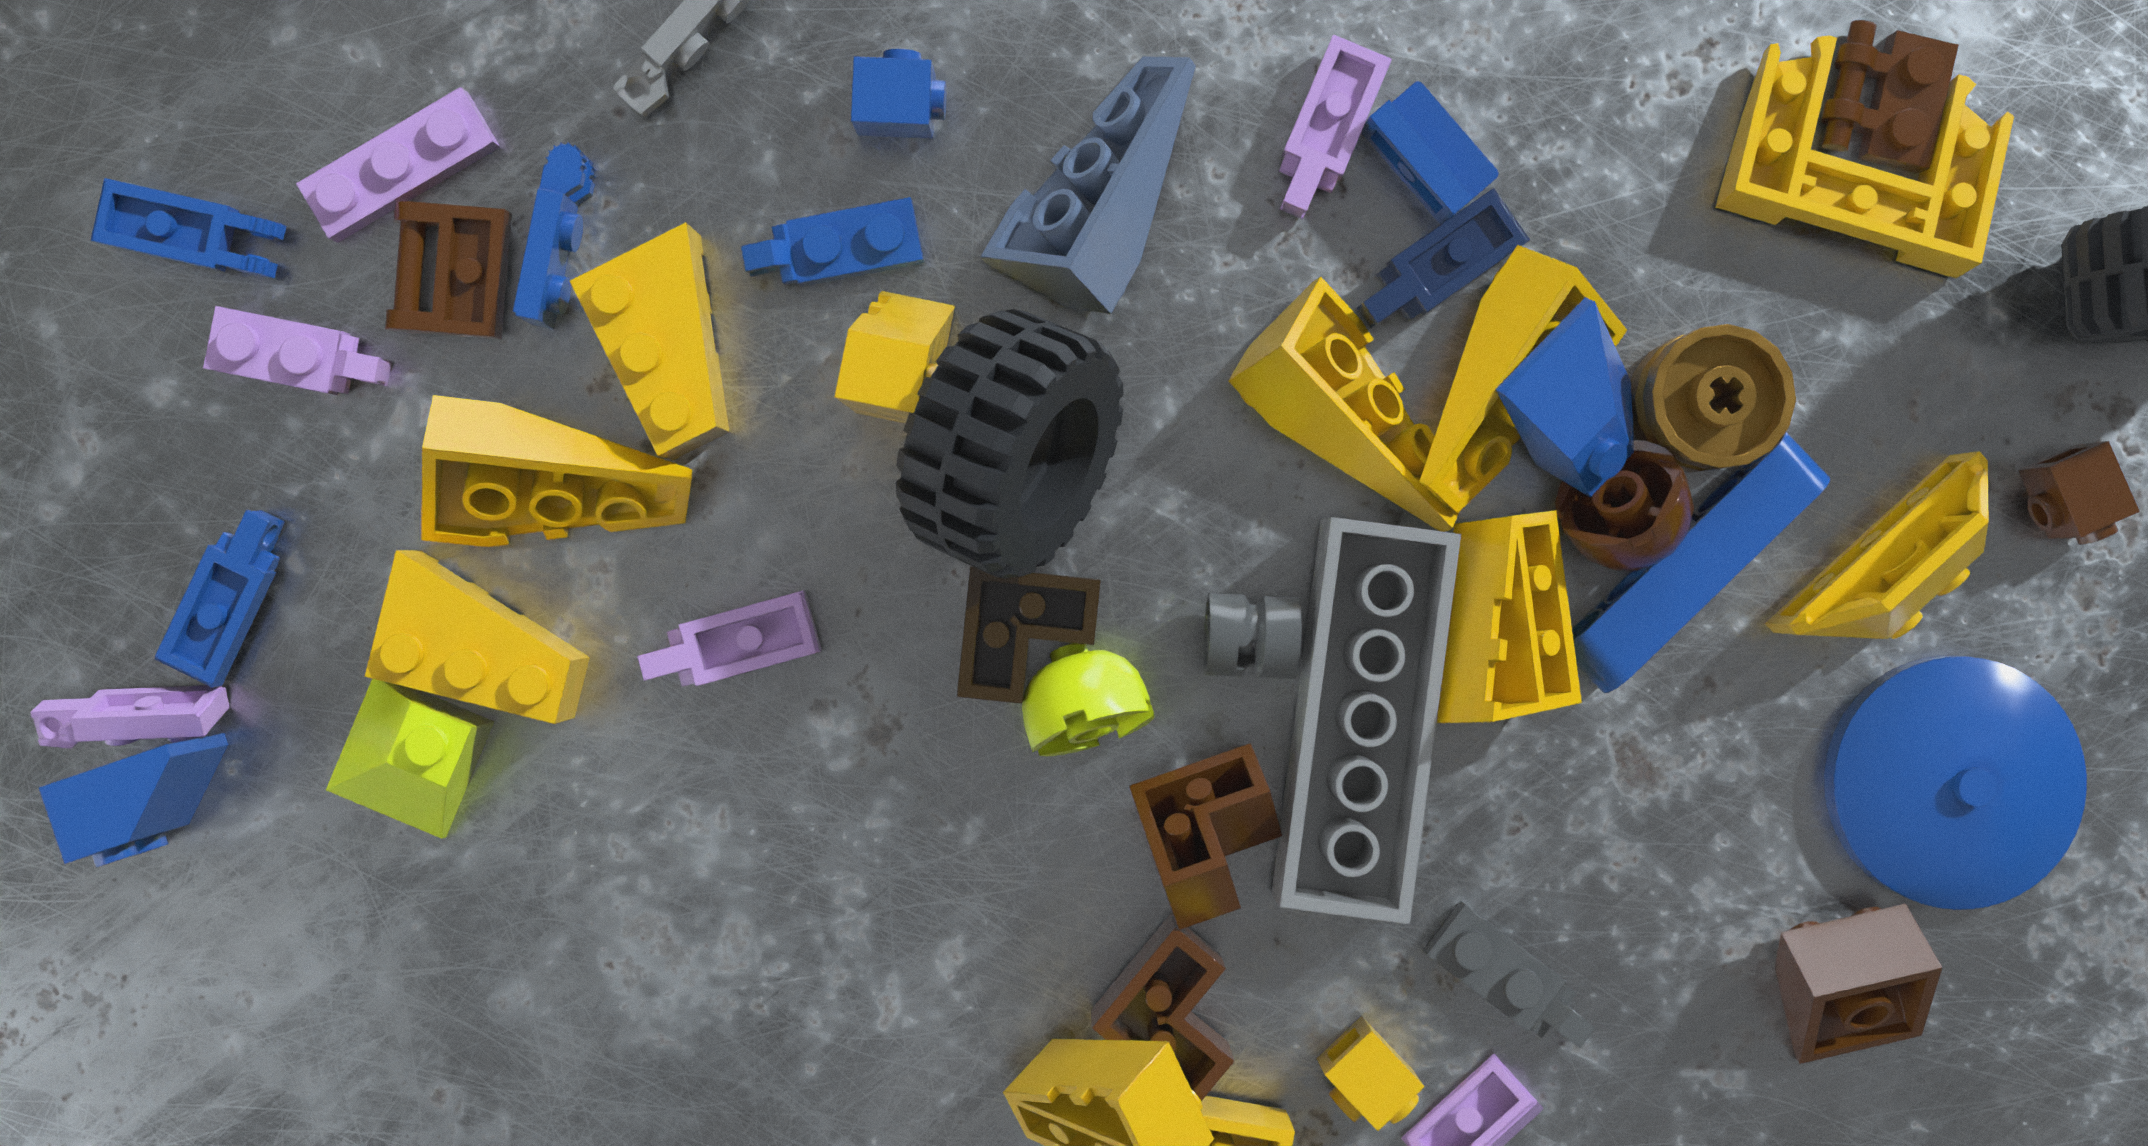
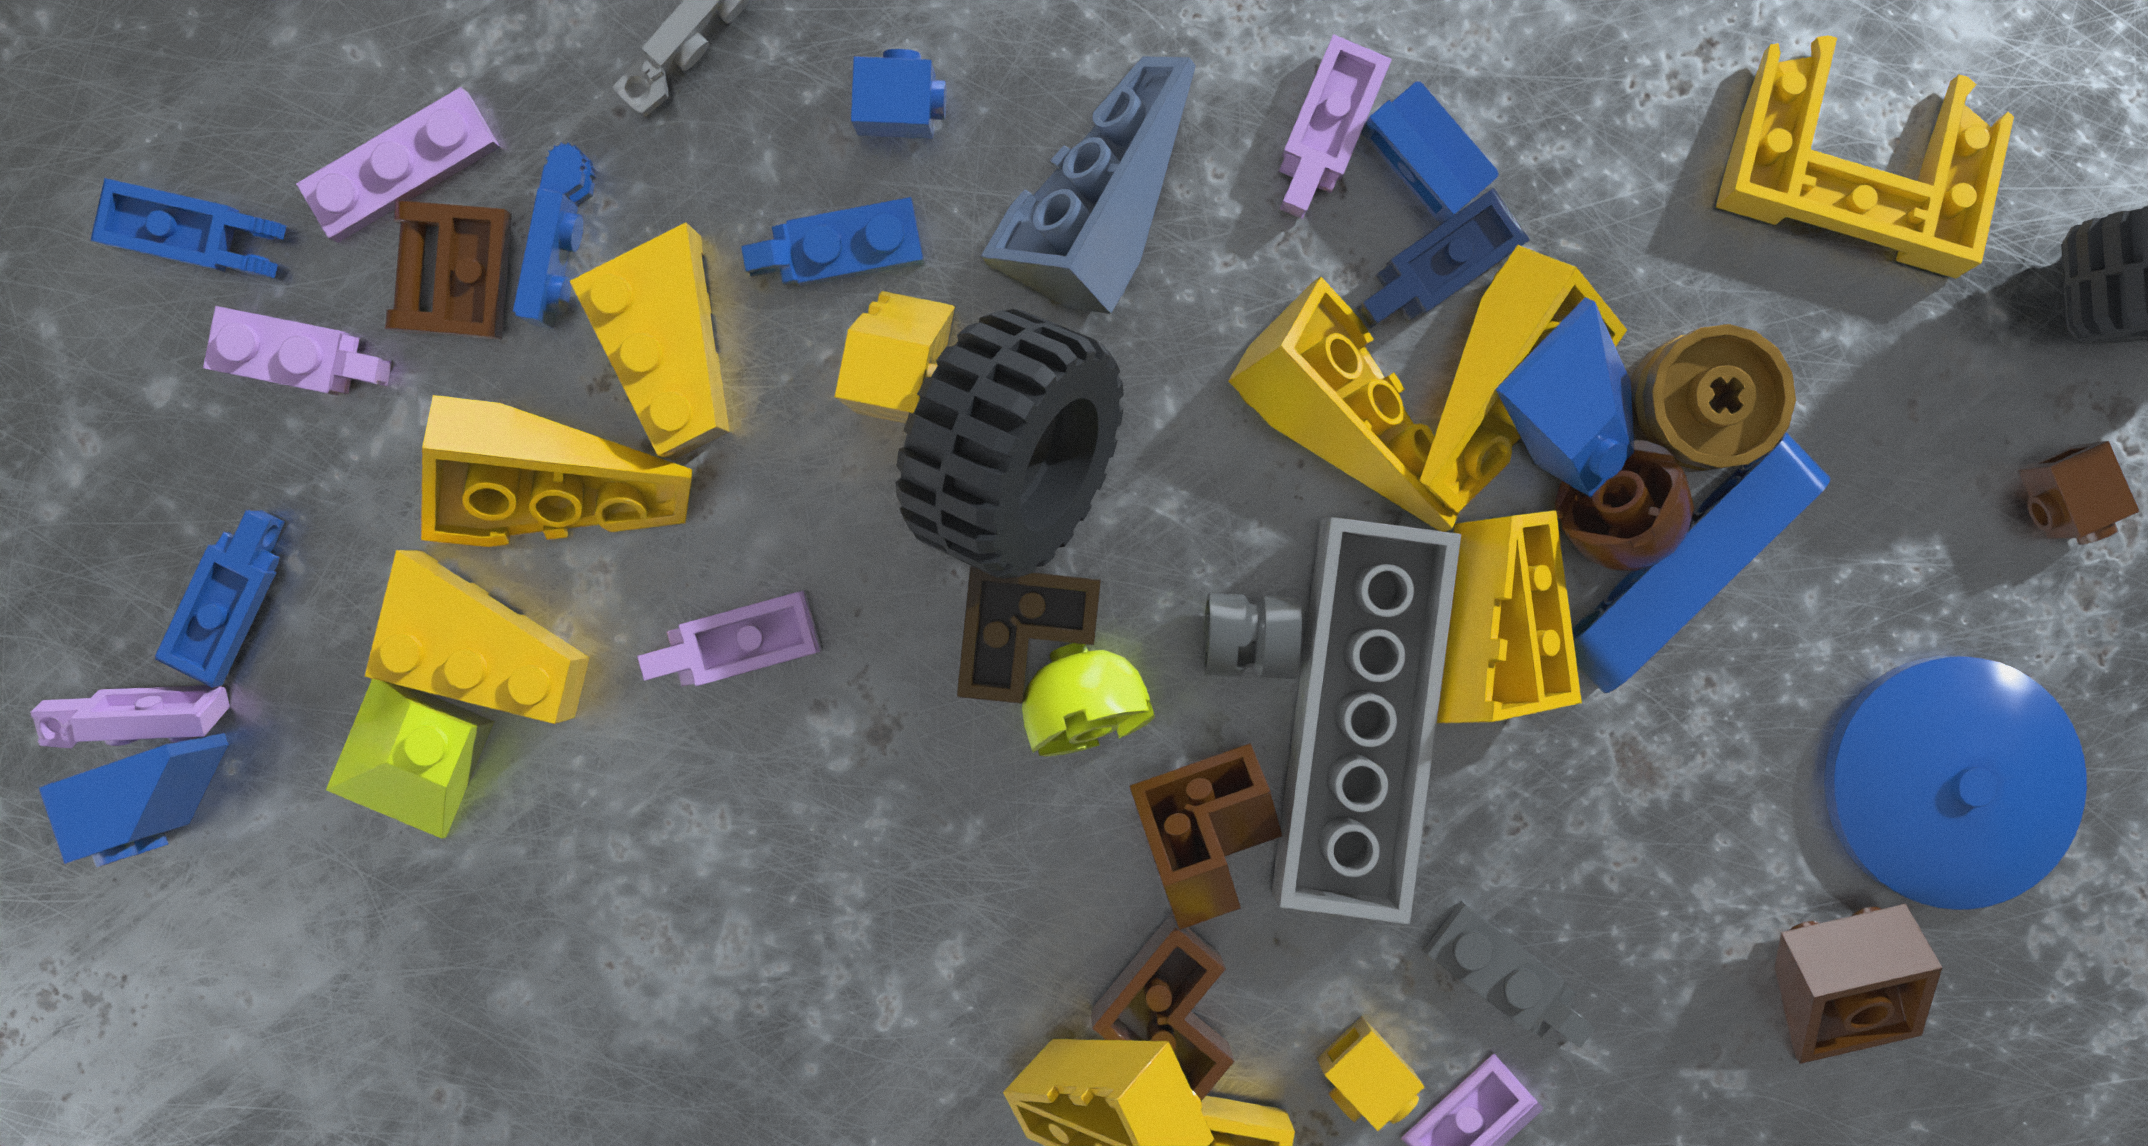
yellow wedge [1765,451,1989,639] -> none
reddish brown plate [1821,20,1959,173] -> none

